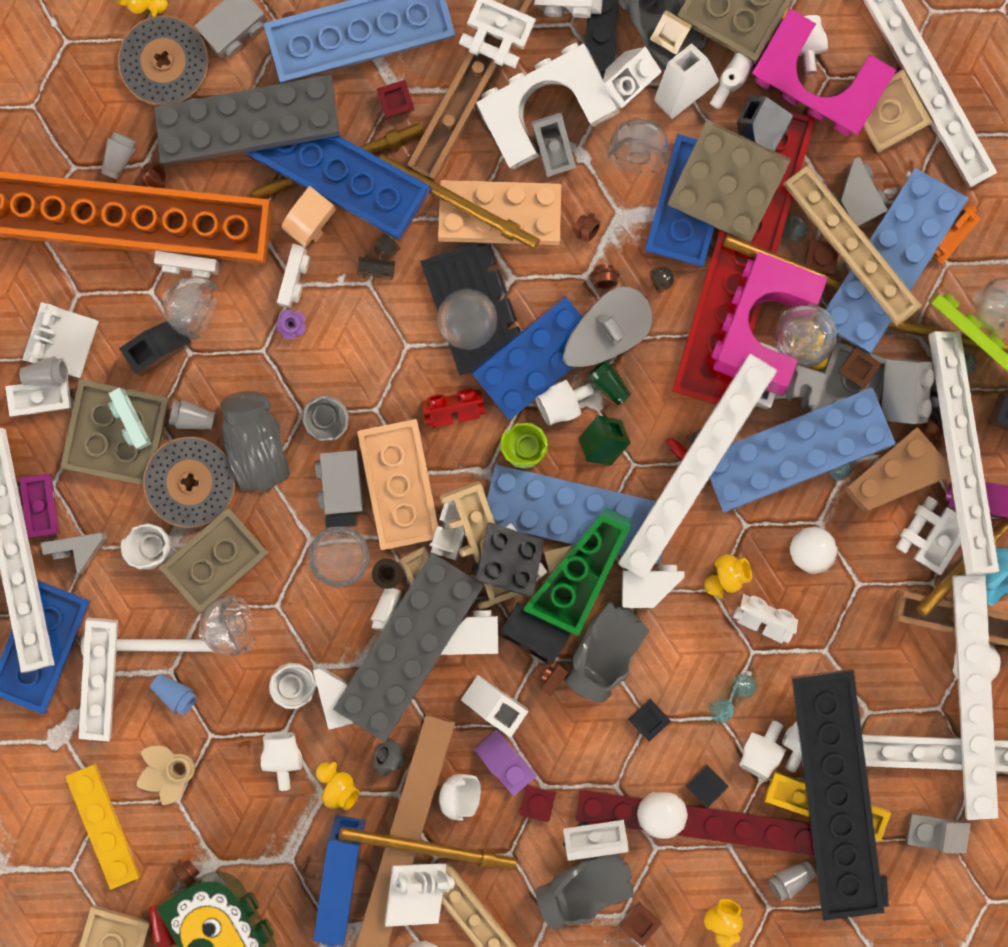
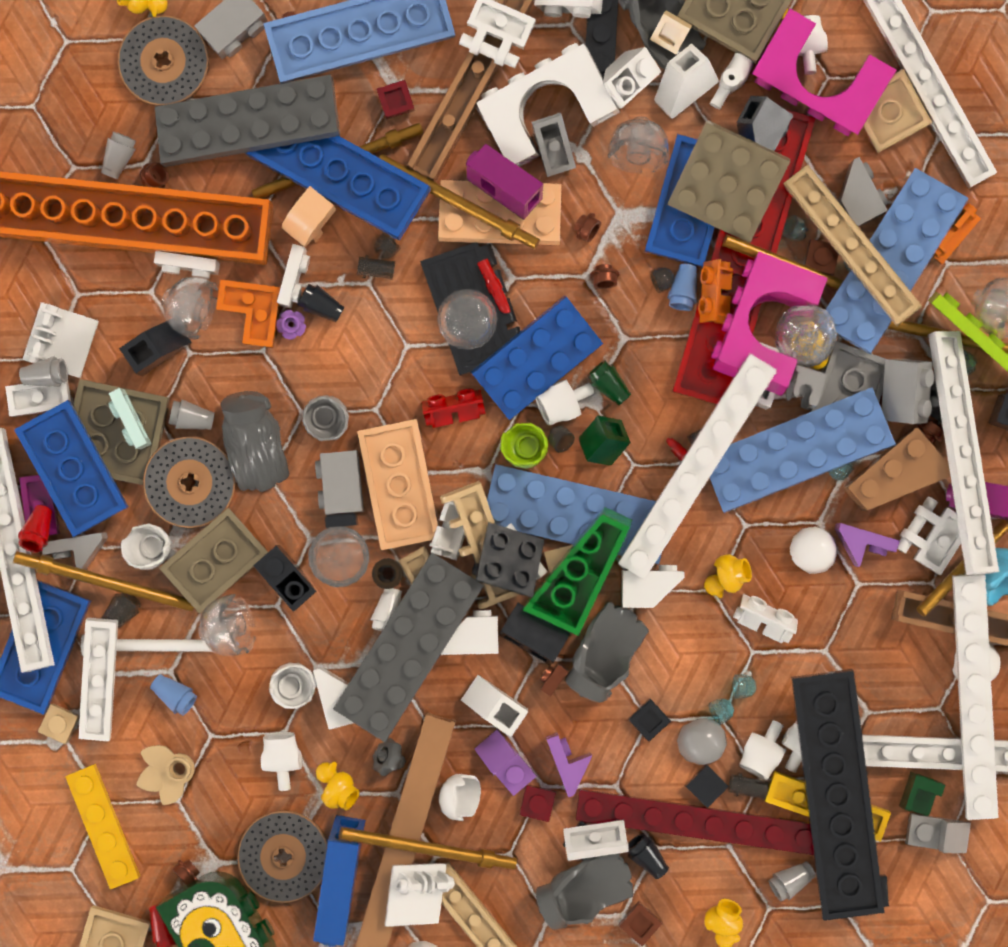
light grey shield [563,287,652,367] -> none
white hair [637,792,688,839] -> none
reddish brown plate [838,346,882,390] -> none
none -> pearl gold bar [13,551,194,612]
none -> blue plate [14,400,129,537]
none -> red cone [18,505,53,553]
none -> tan plate [38,703,80,744]
none -> clear smoke cone [101,592,141,629]
none -> orange plate [216,279,281,348]
none -> flat silver piece [237,810,328,903]
none -> black slope [253,545,317,612]
none -> black cone [297,284,344,322]
none -> magenta brick [466,144,543,220]
none -> red piece [477,258,511,313]
none -> medium lavender slope [546,733,592,797]
none -> clear smoke hinge [548,426,575,453]
none -> black cone [628,833,669,879]
none -> medium blue cone [667,264,697,311]
none -> light grey hair [677,718,727,765]
none -> orange hinge [698,259,733,324]
none -> clear smoke pin [728,773,769,800]
none -> medium lavender slope [835,523,899,567]
none -> dark green panel [899,772,945,816]

